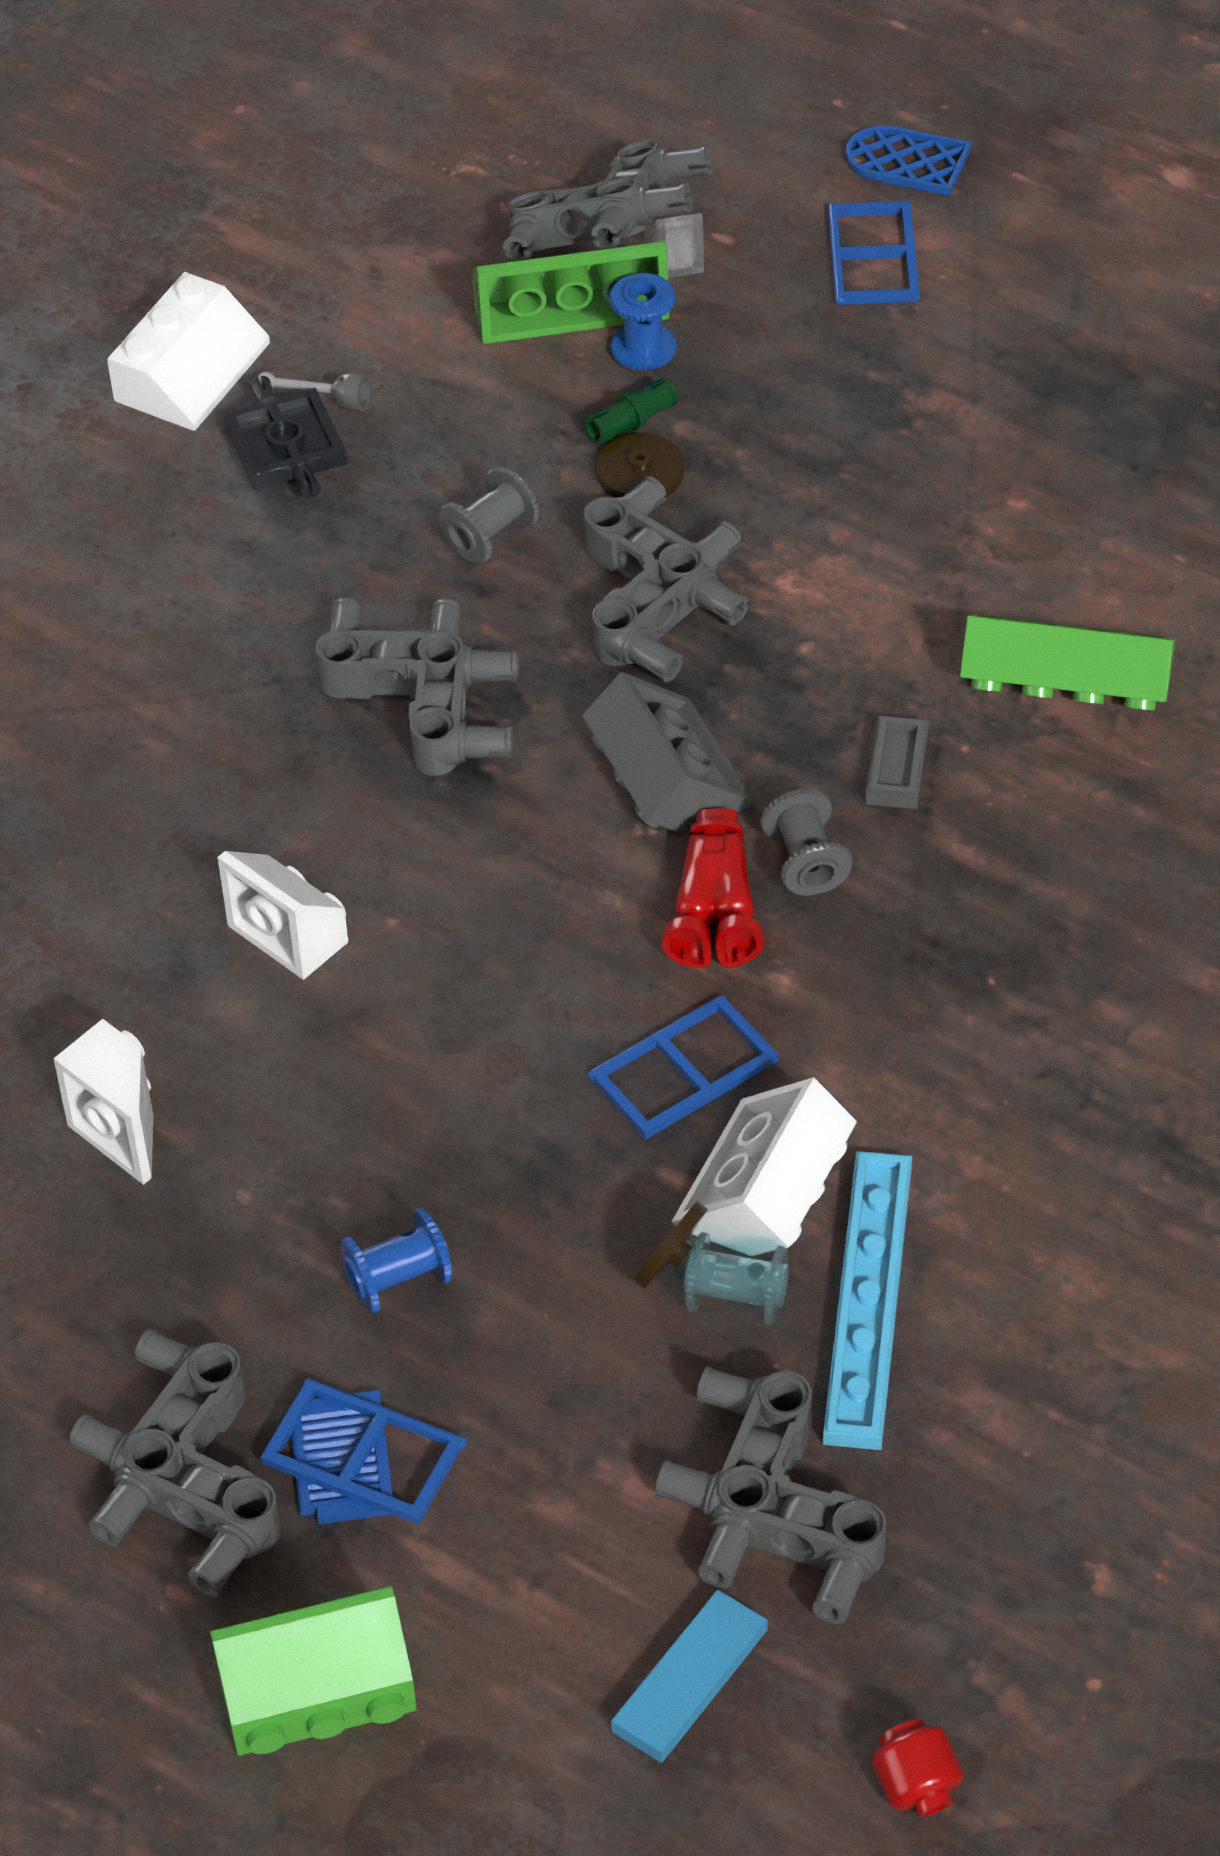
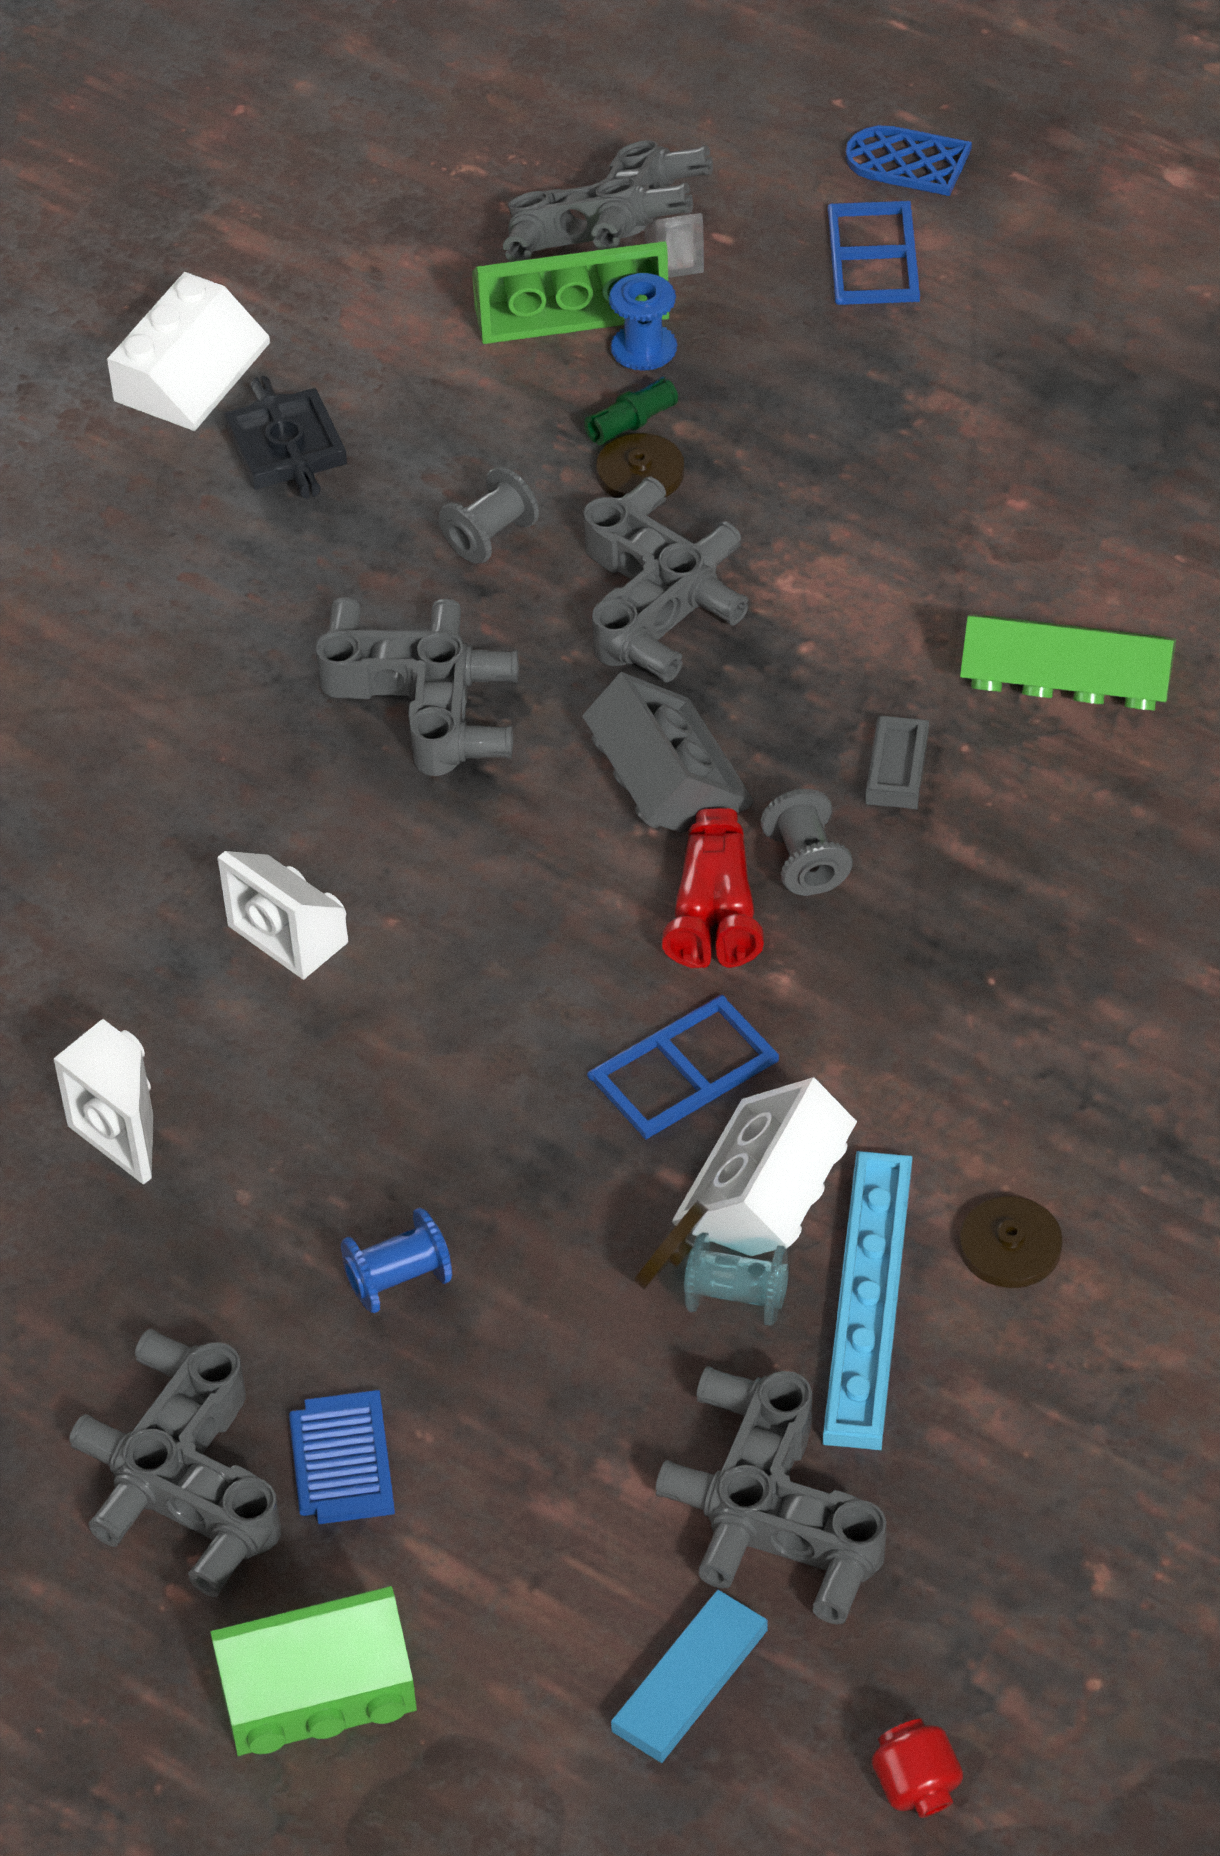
dark grey hinge [258,372,371,412] -> none
blue window [260,1378,467,1525] -> none
none -> dark brown piece [959,1196,1062,1288]

